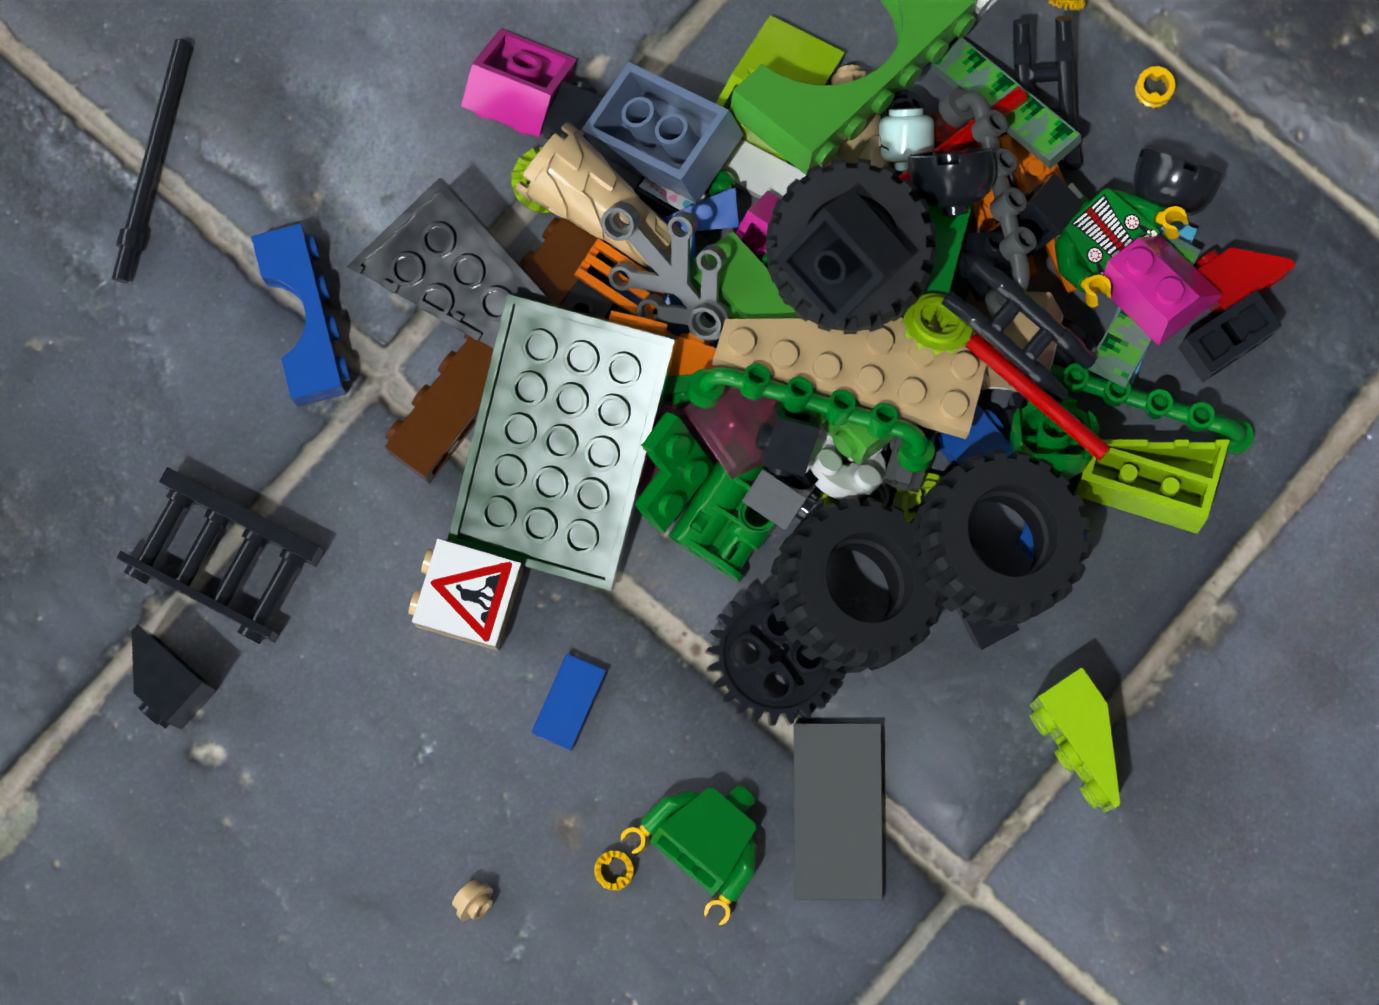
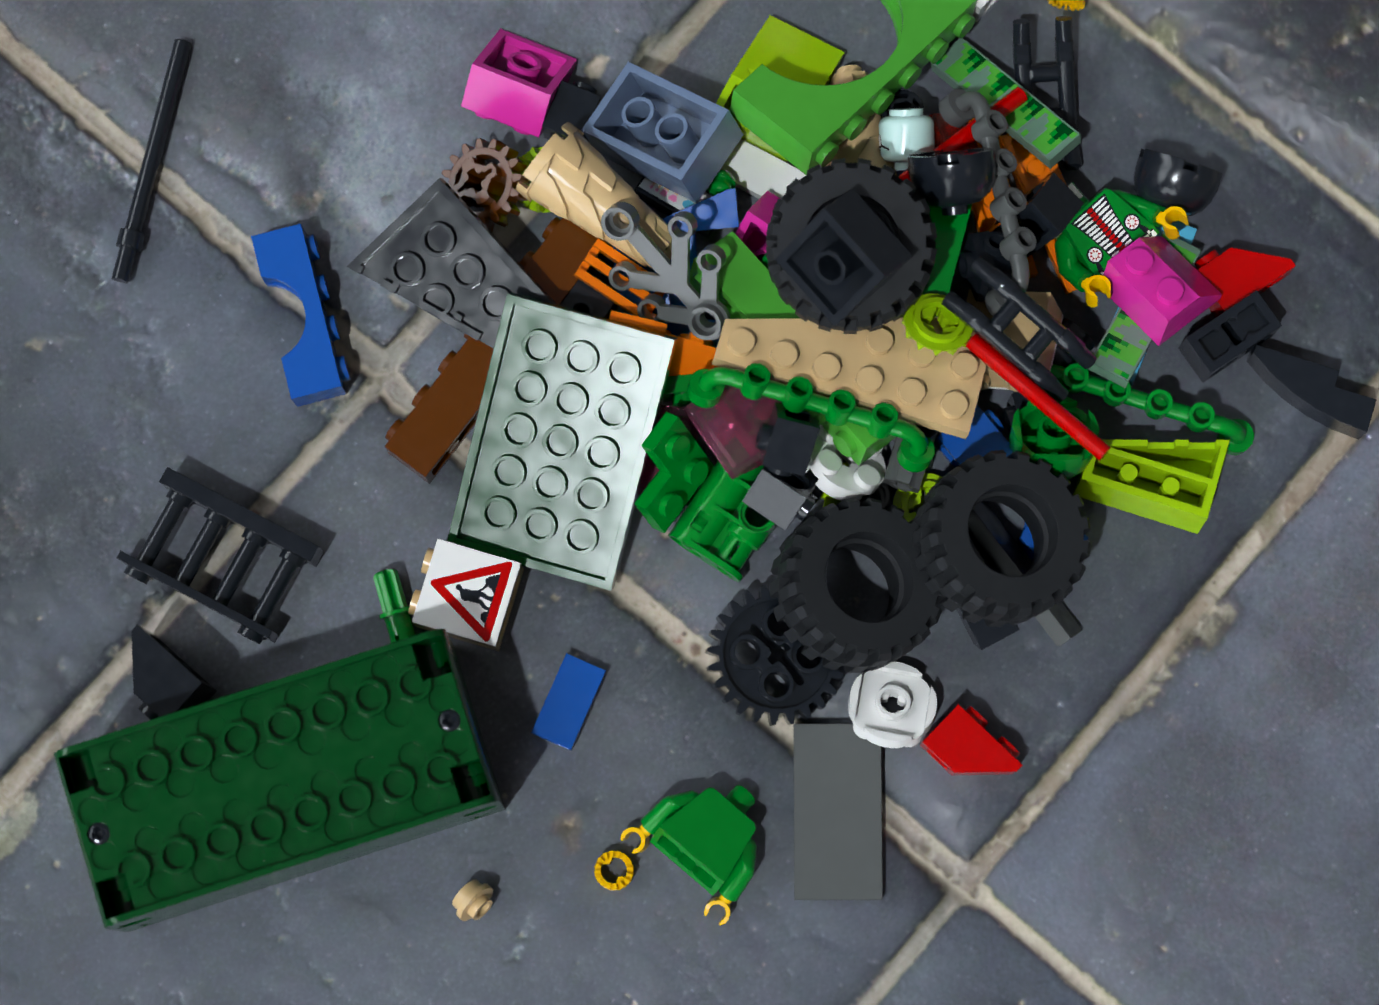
lime slope [1029,667,1121,813] -> none
yellow bush [1135,66,1175,109] -> none
none -> dark green piece [54,629,505,932]
none -> green axle [373,569,416,643]
none -> reddish brown gear [442,138,531,232]
none -> white plate [848,662,937,748]
none -> red slope [920,704,1023,776]
none -> dark grey tile [968,501,1082,647]
none -> black slope [1247,345,1377,439]

